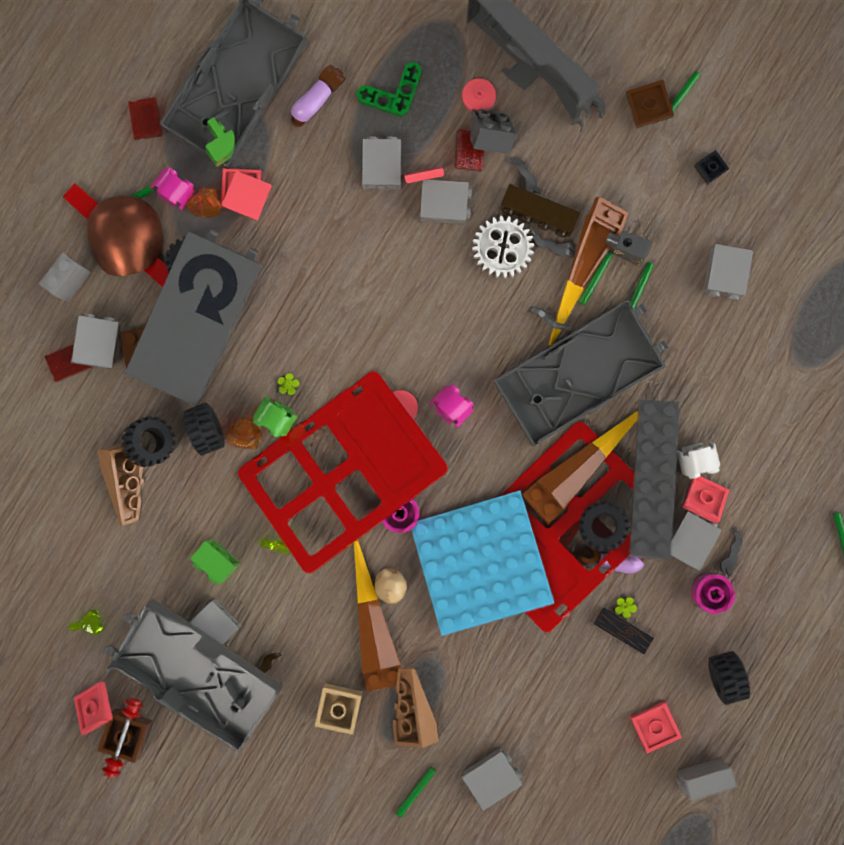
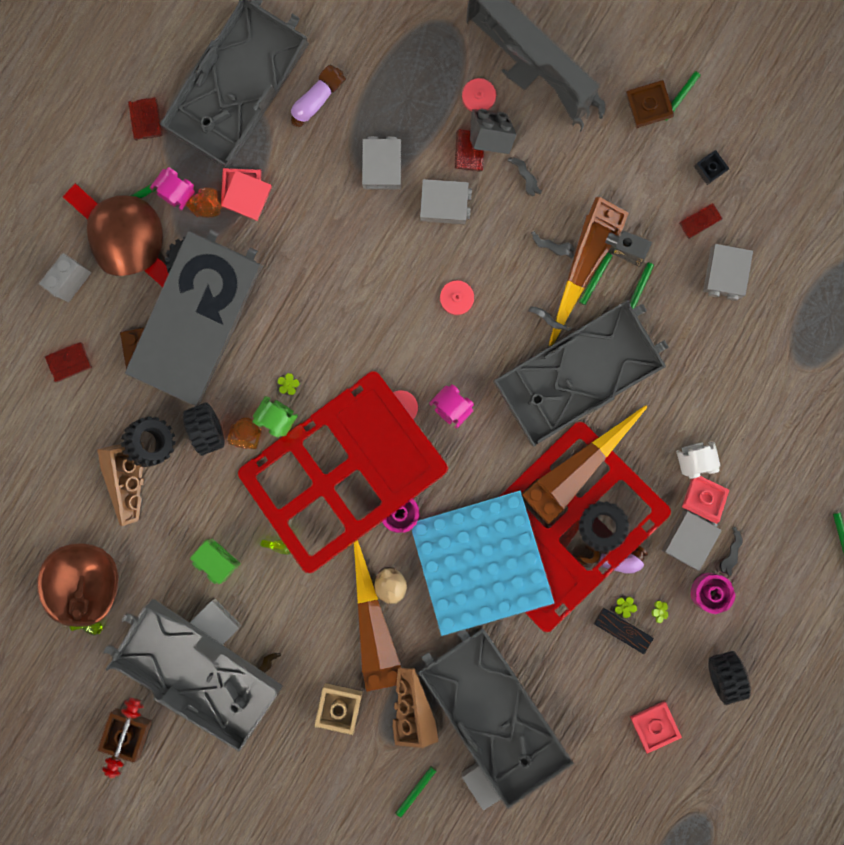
light grey brick [71,313,118,369] -> none
coral tile [74,682,113,735] -> none
bright green brick [205,117,235,167] -> none
green beam [356,62,421,117] -> none
coral tile [403,166,444,183] -> none
white gear [472,216,534,279] -> none
dark brown brick [500,184,580,238] -> none
dark grey brick [629,399,680,561] -> none
light grey brick [676,758,737,801] -> none
none -> copper piece [37,543,118,627]
none -> dark grey piece [418,629,574,809]
none -> coral piece [440,281,474,315]
none -> lime plant [652,601,668,623]
none -> clear red plate [679,203,722,239]

